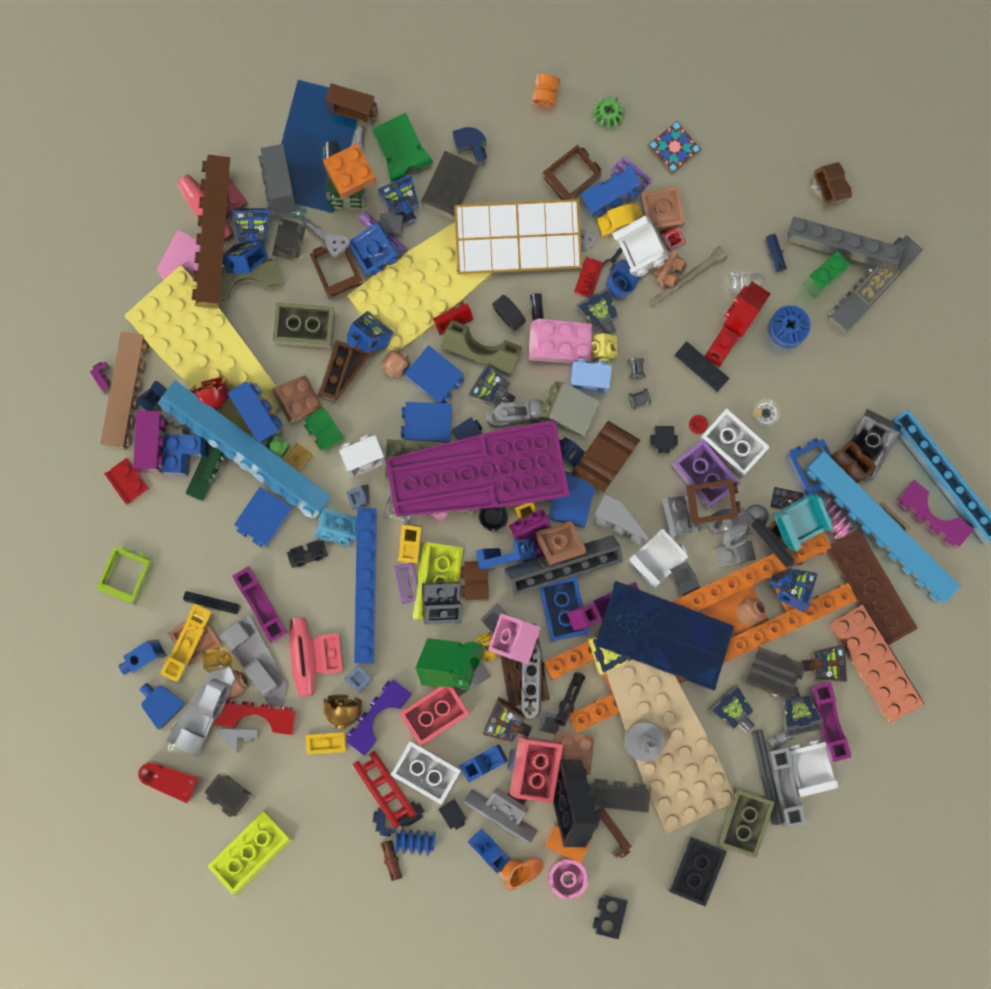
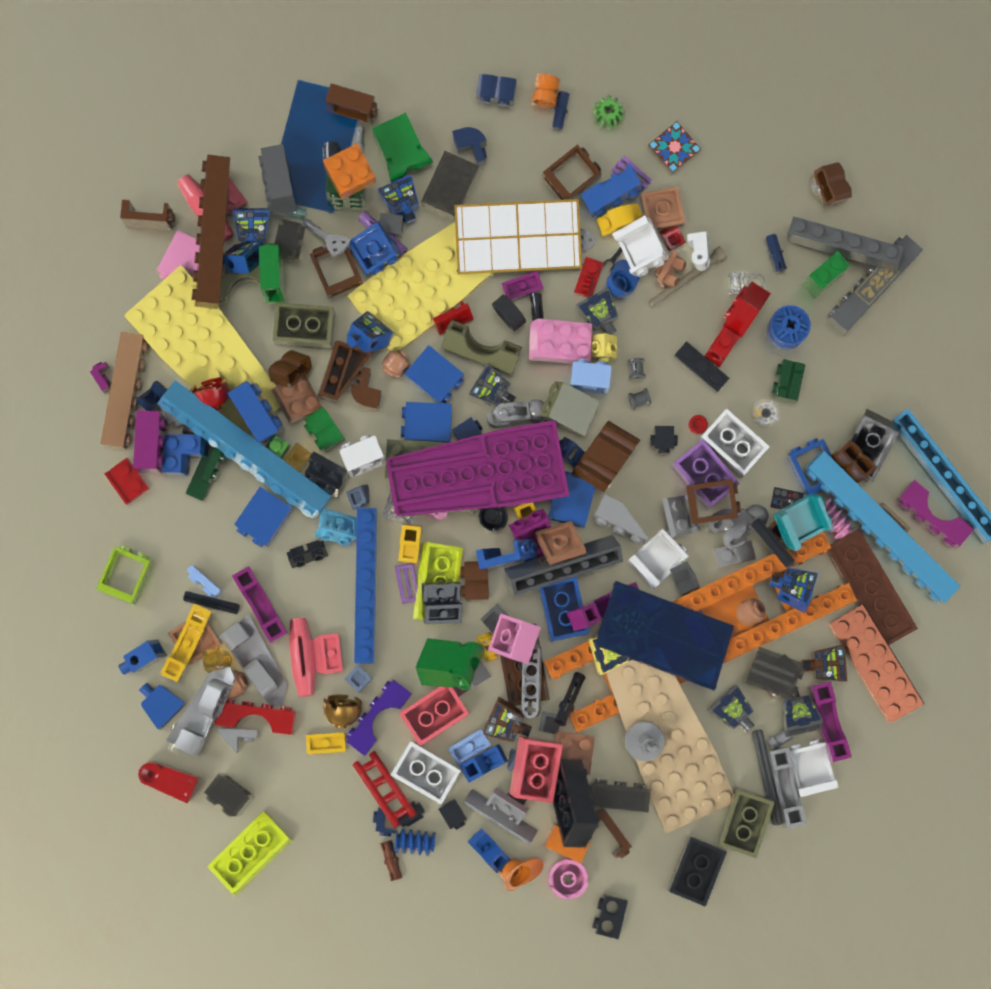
none -> reddish brown panel [120,200,175,230]
none -> light blue plate [187,565,223,597]
none -> green brick [259,243,285,303]
none -> reddish brown brick [268,350,312,388]
none -> black plate [305,451,347,498]
none -> reddish brown brick [351,367,382,412]
none -> light blue plate [448,729,491,765]
none -> dark blue brick [476,74,517,107]
none -> magenta plate [501,271,544,301]
none -> dark blue axle [552,91,570,130]
none -> white leg [687,232,710,271]
none -> dark green brick [771,359,806,404]

